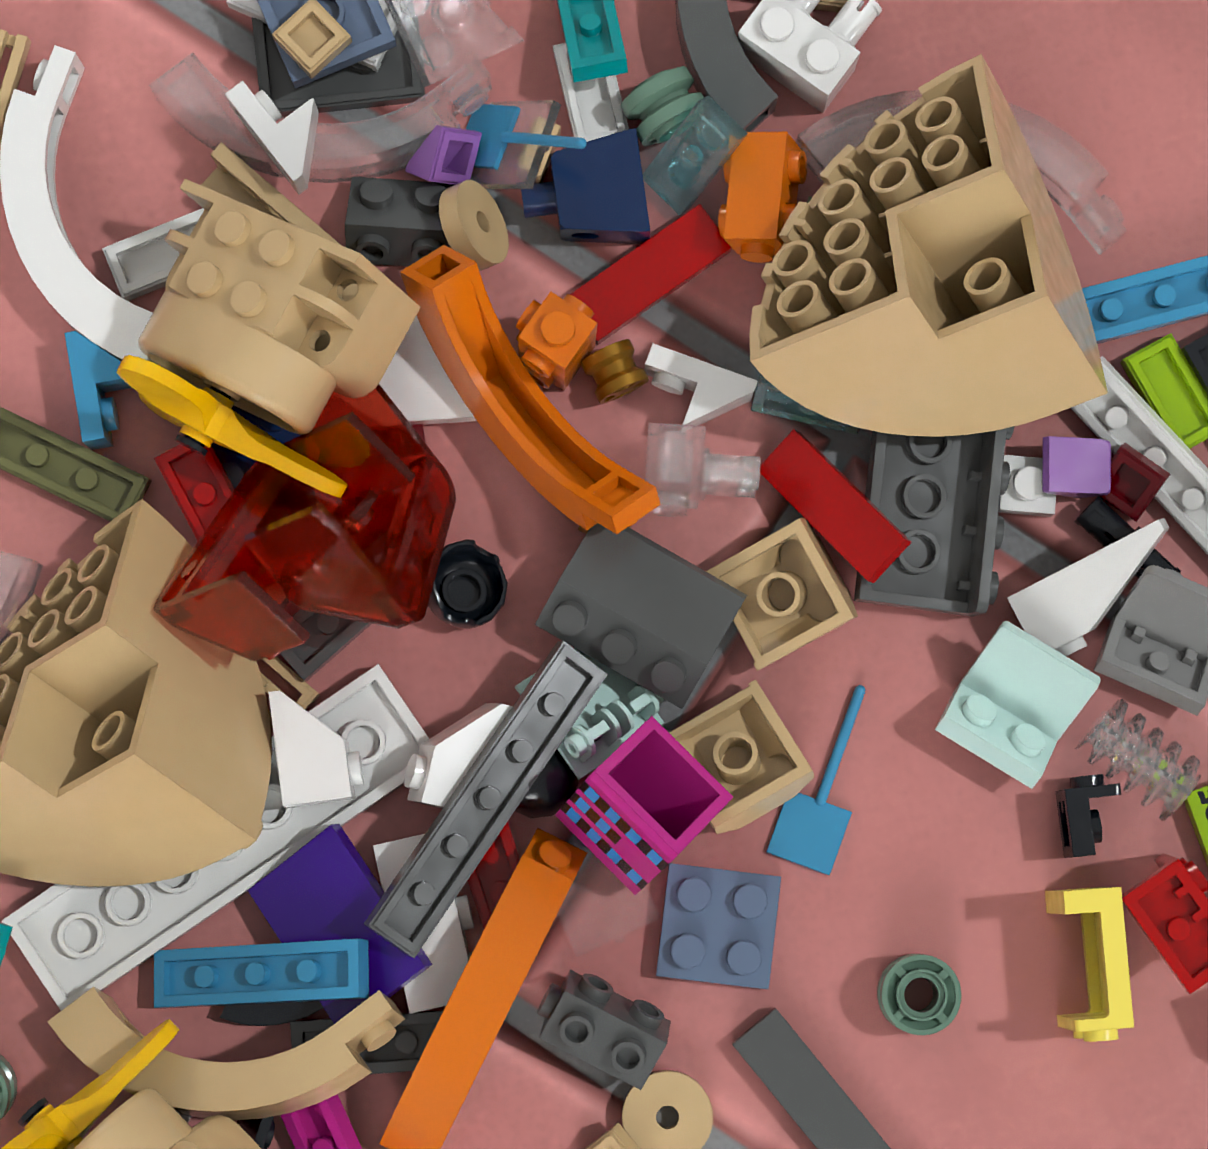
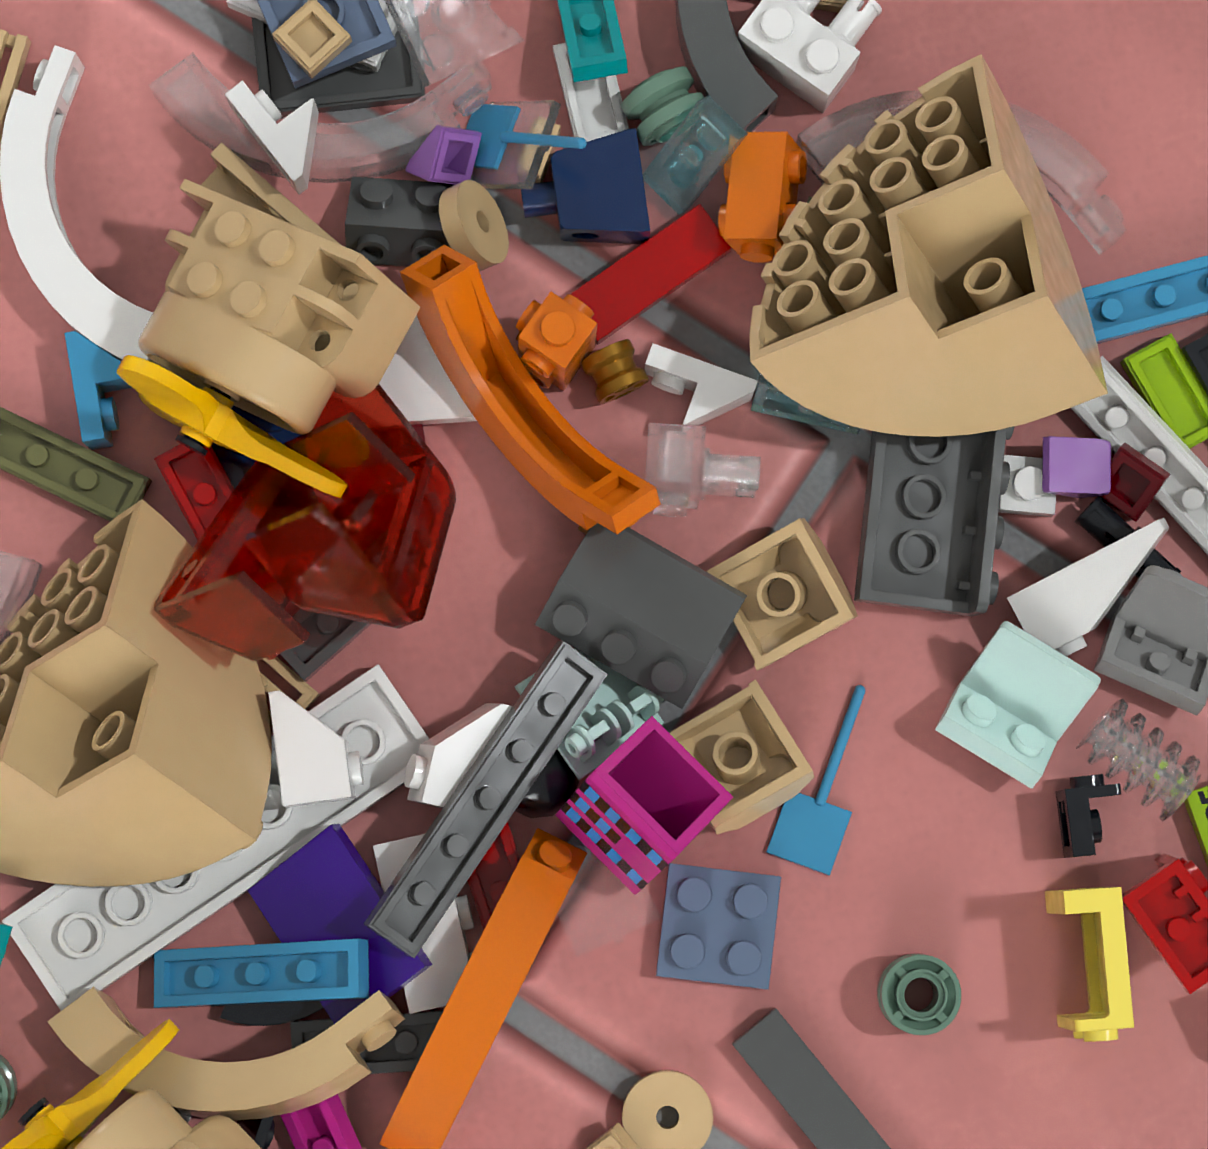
white tile [102,208,204,301] -> none
black hair [422,539,508,629] -> none
dark grey brick [537,969,671,1090] -> none
red tile [757,429,911,583] -> none

